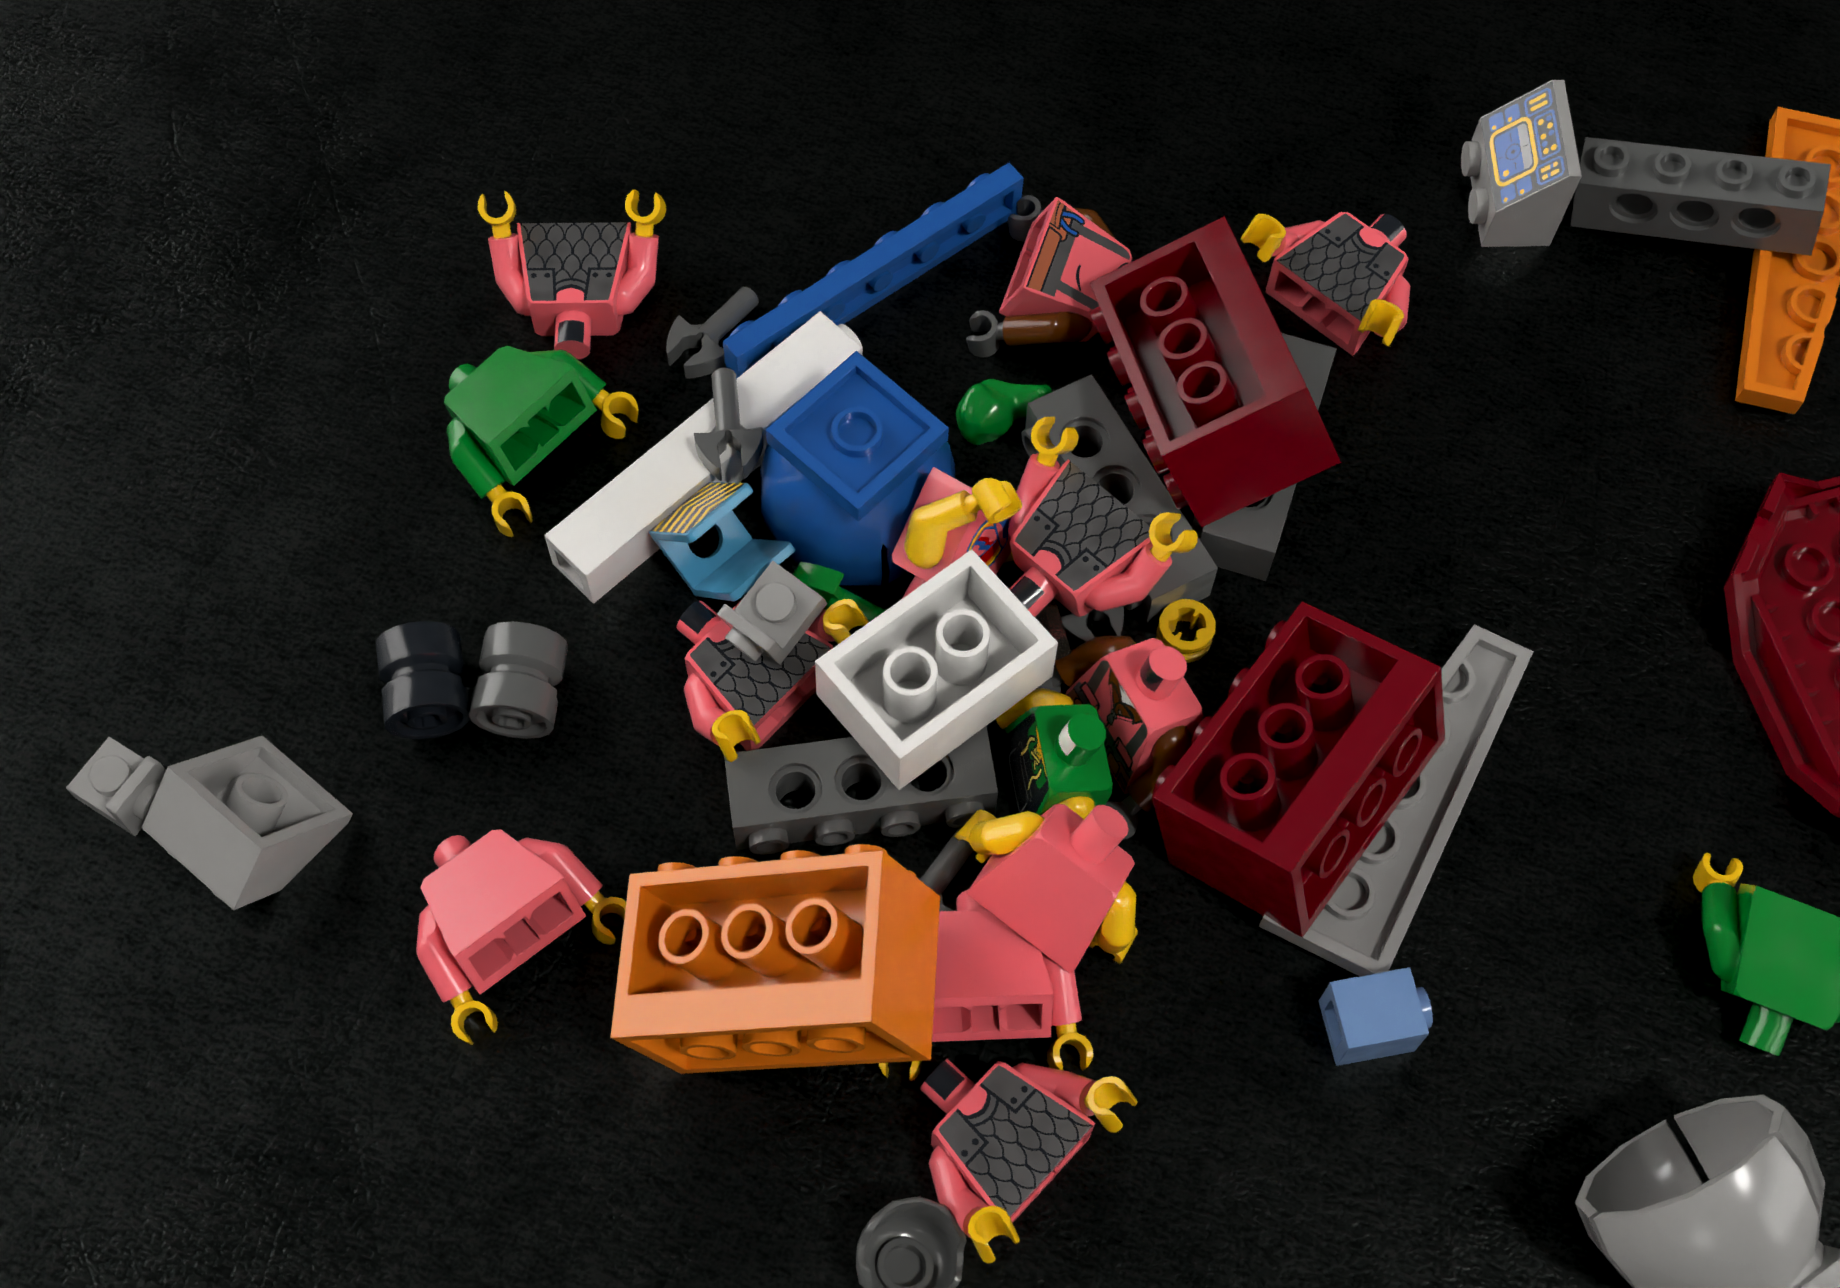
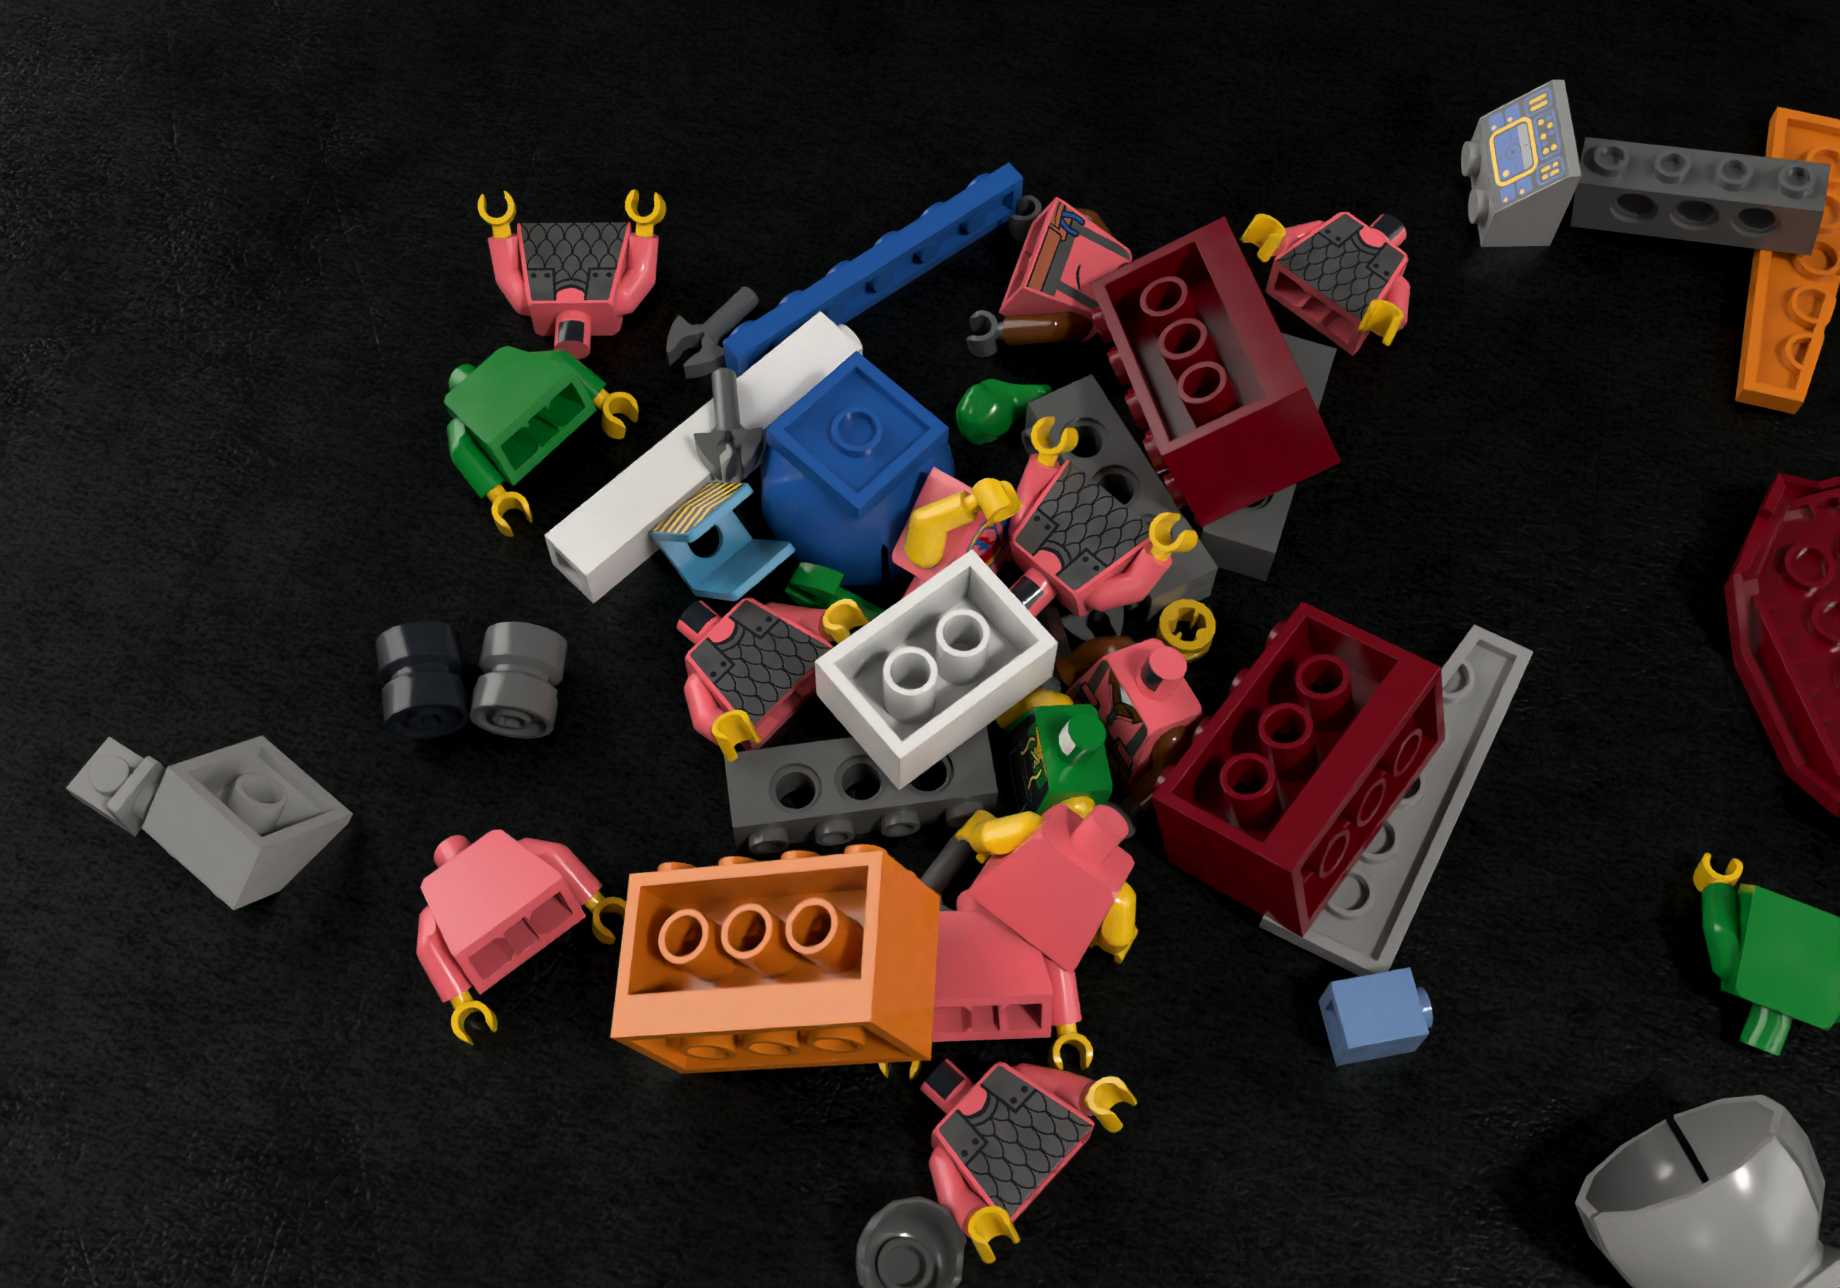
light grey bracket [717,561,828,665] -> none

